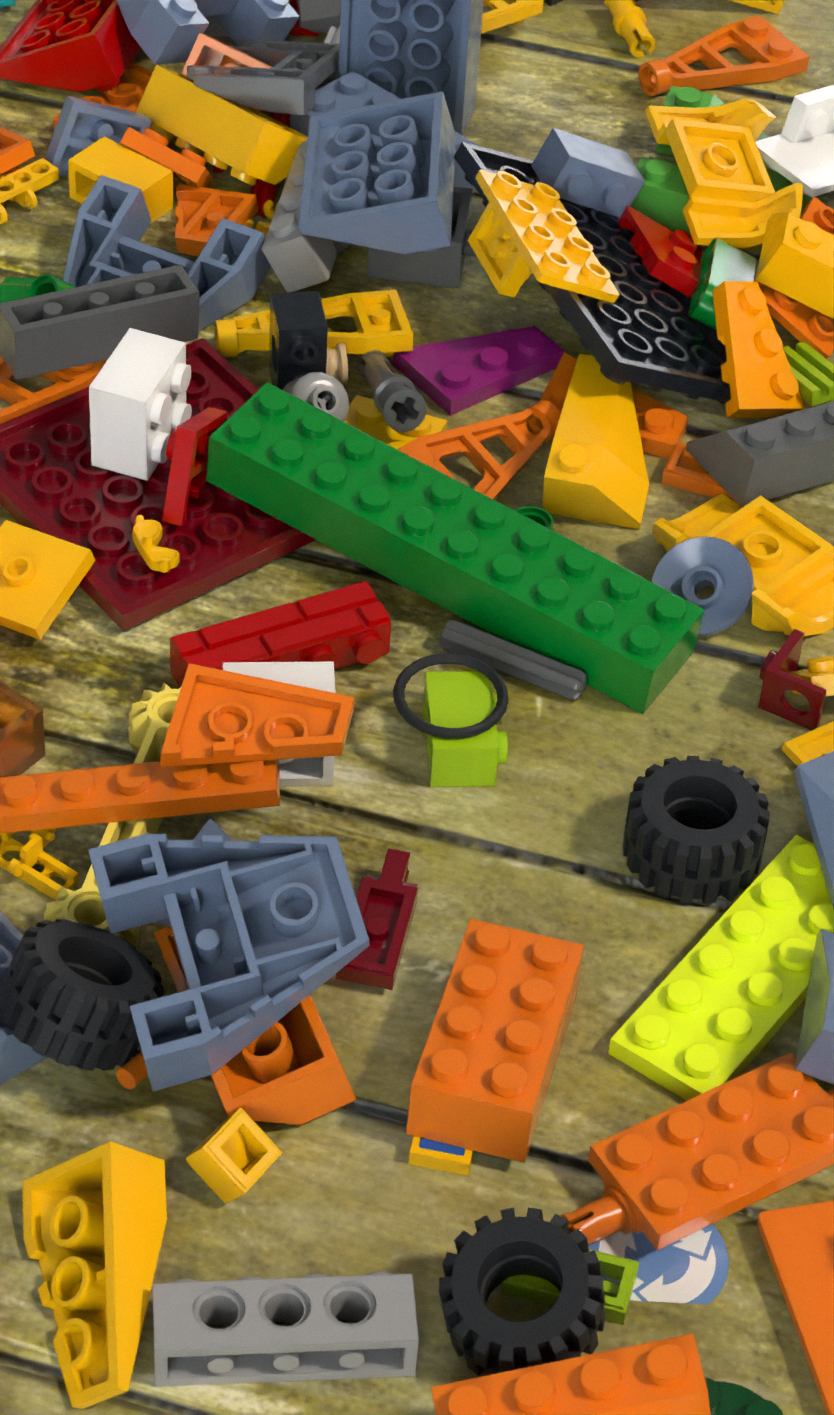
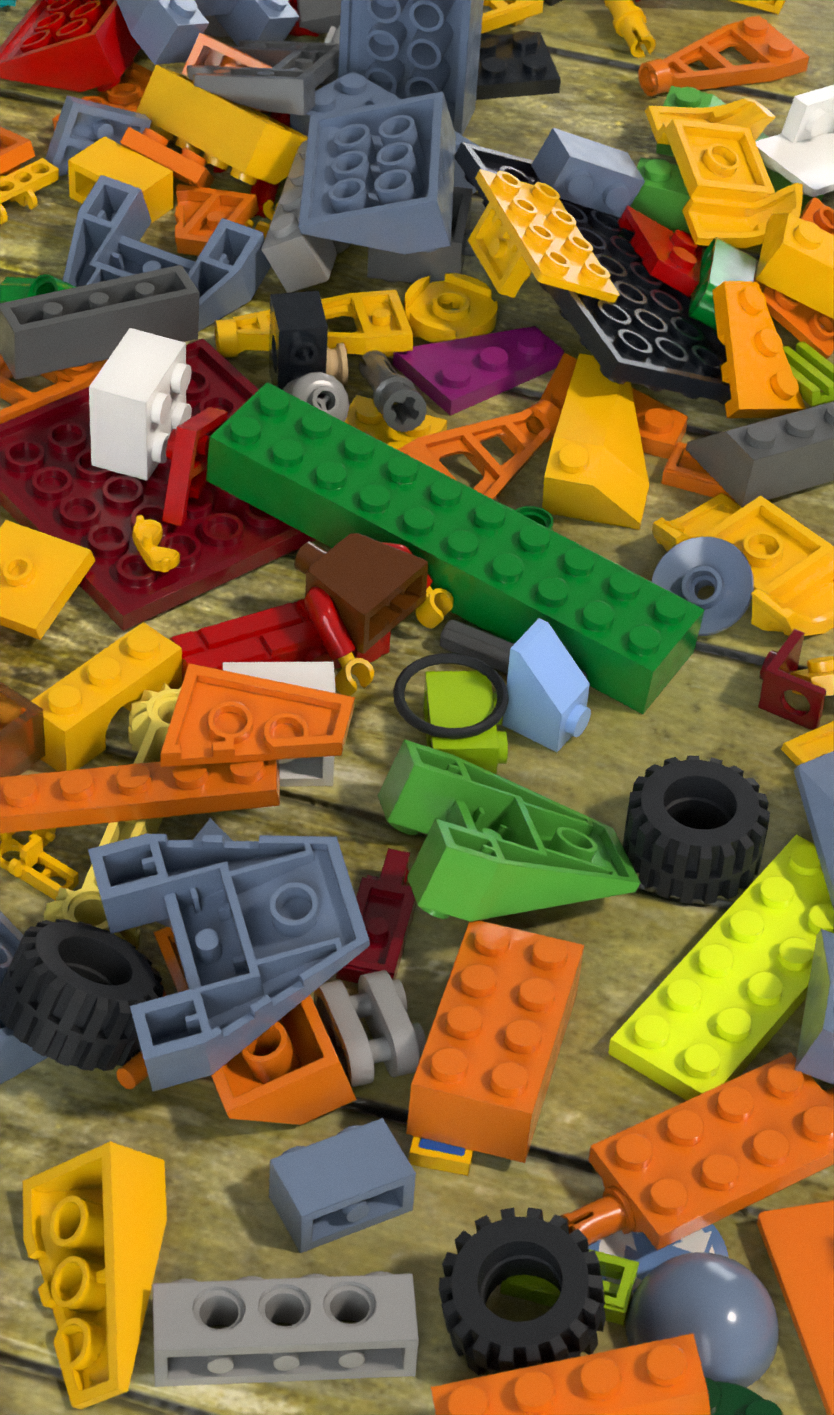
yellow slope [186,1107,283,1204] -> none
none -> yellow arch [26,622,182,771]
none -> sand blue brick [269,1118,416,1253]
none -> reddish brown torso [294,533,454,696]
none -> light grey brick [314,970,426,1088]
none -> bright green wedge [377,739,641,922]
none -> yellow plate [404,273,498,343]
none -> black plate [476,31,561,100]
none -> light blue slope [502,618,591,752]
none -> sand blue piece [626,1252,779,1388]

